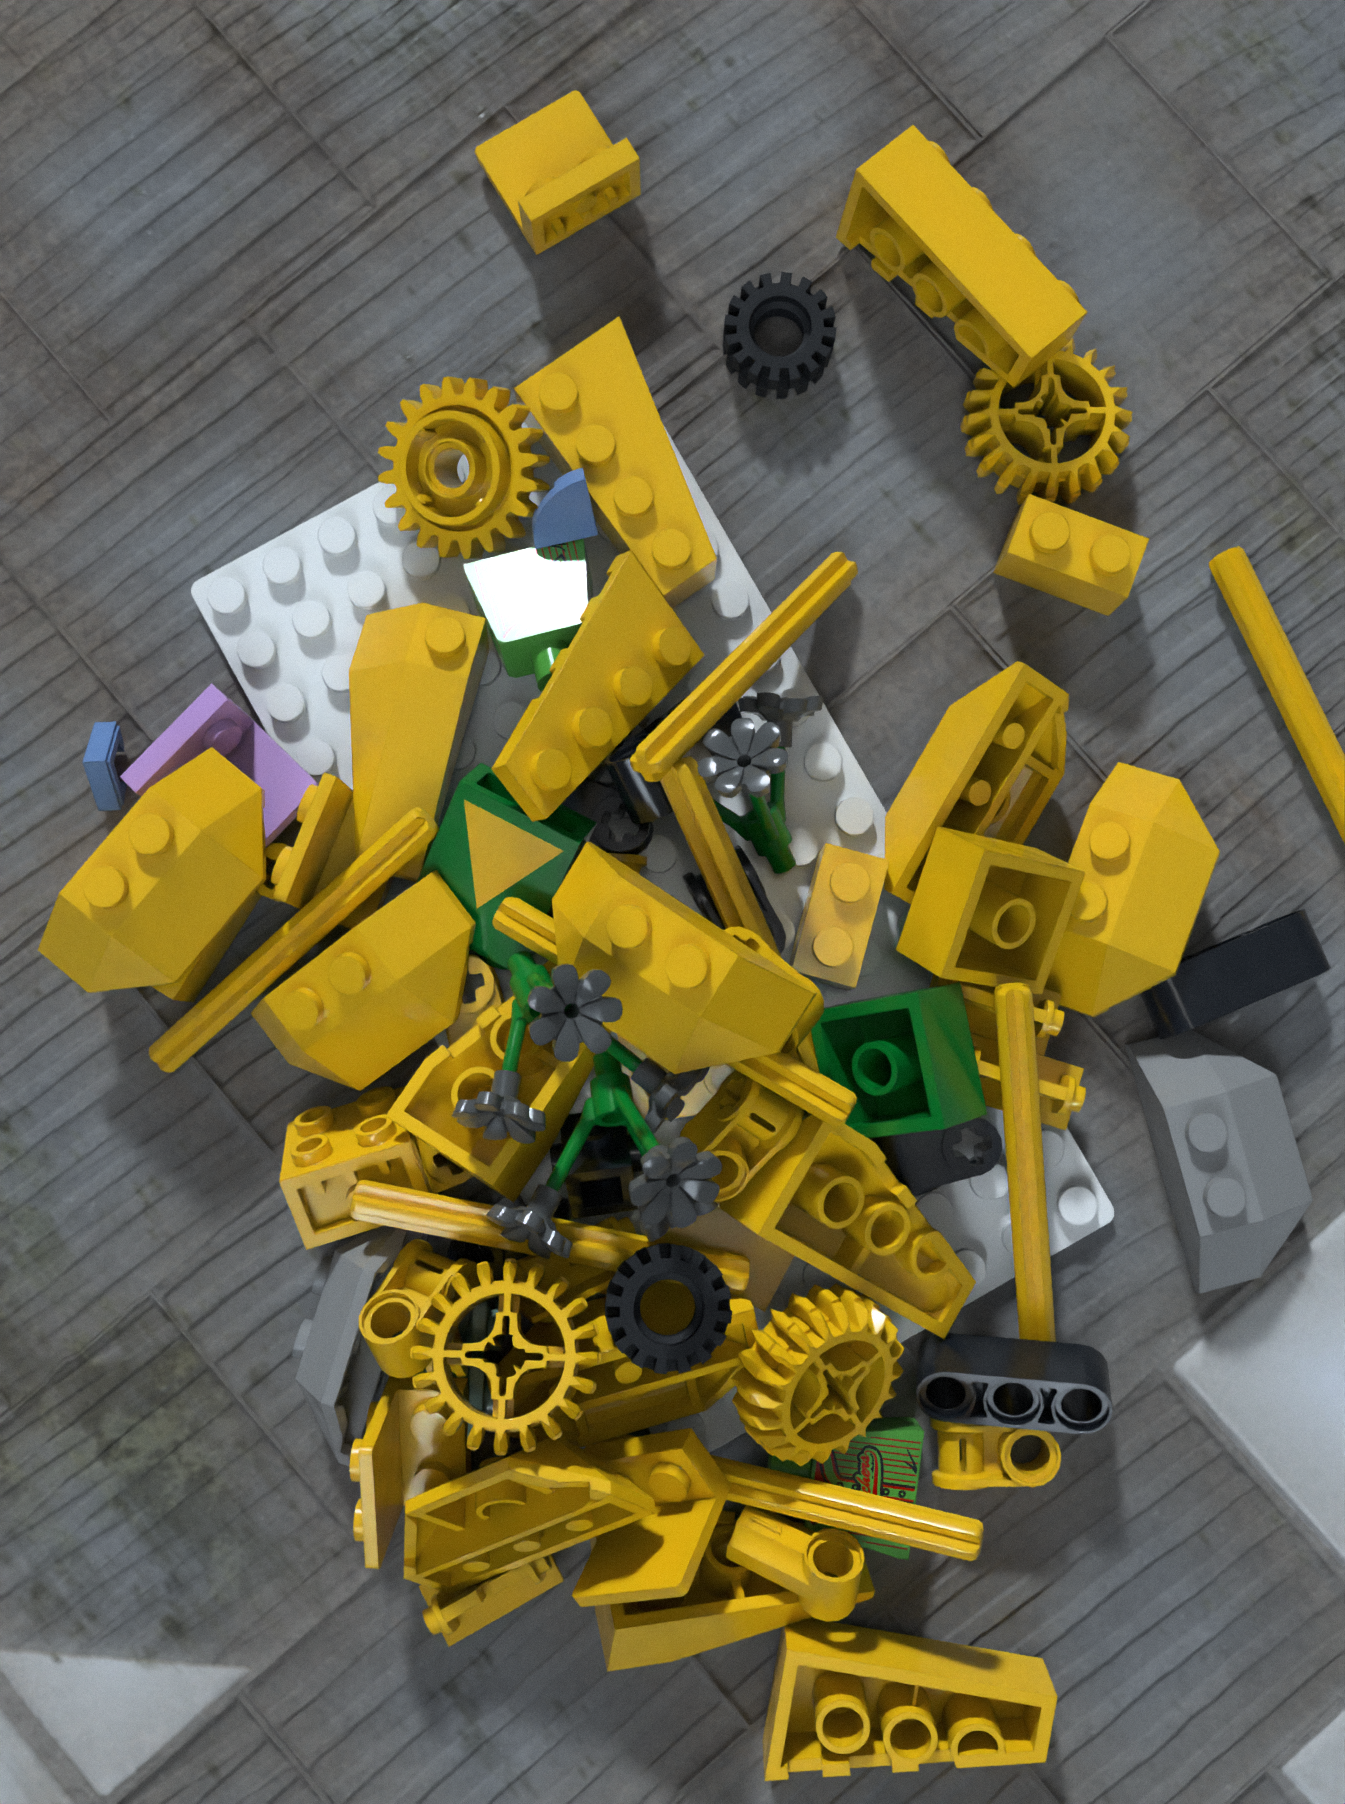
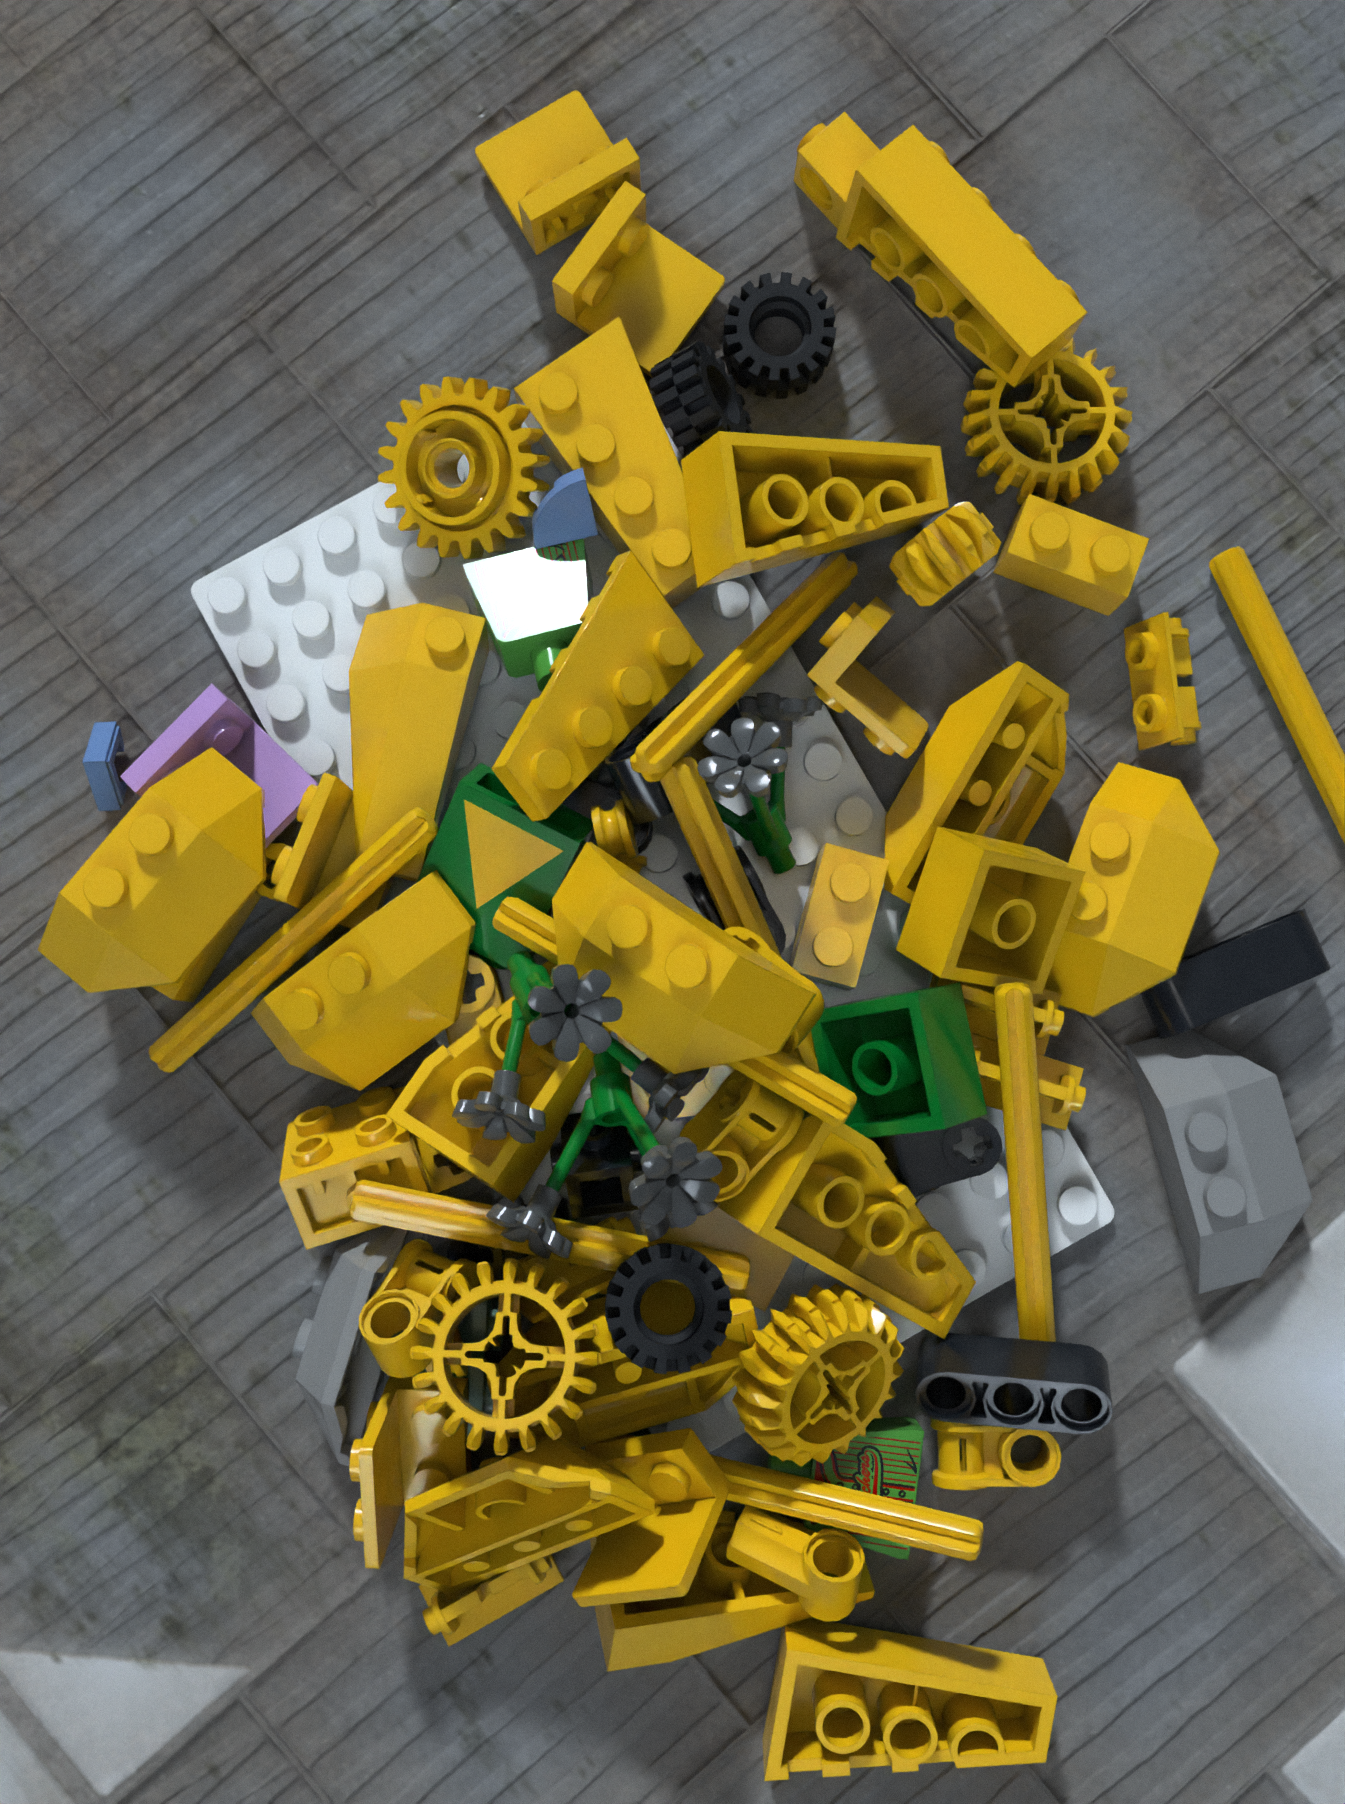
none -> yellow bracket [552,181,725,378]
none -> yellow bush [591,799,638,859]
none -> black tyre [650,341,753,457]
none -> yellow wedge [681,431,949,588]
none -> yellow brick [793,111,880,229]
none -> yellow bracket [807,596,929,759]
none -> yellow gear [889,502,1001,607]
none -> yellow hinge [1123,612,1202,750]

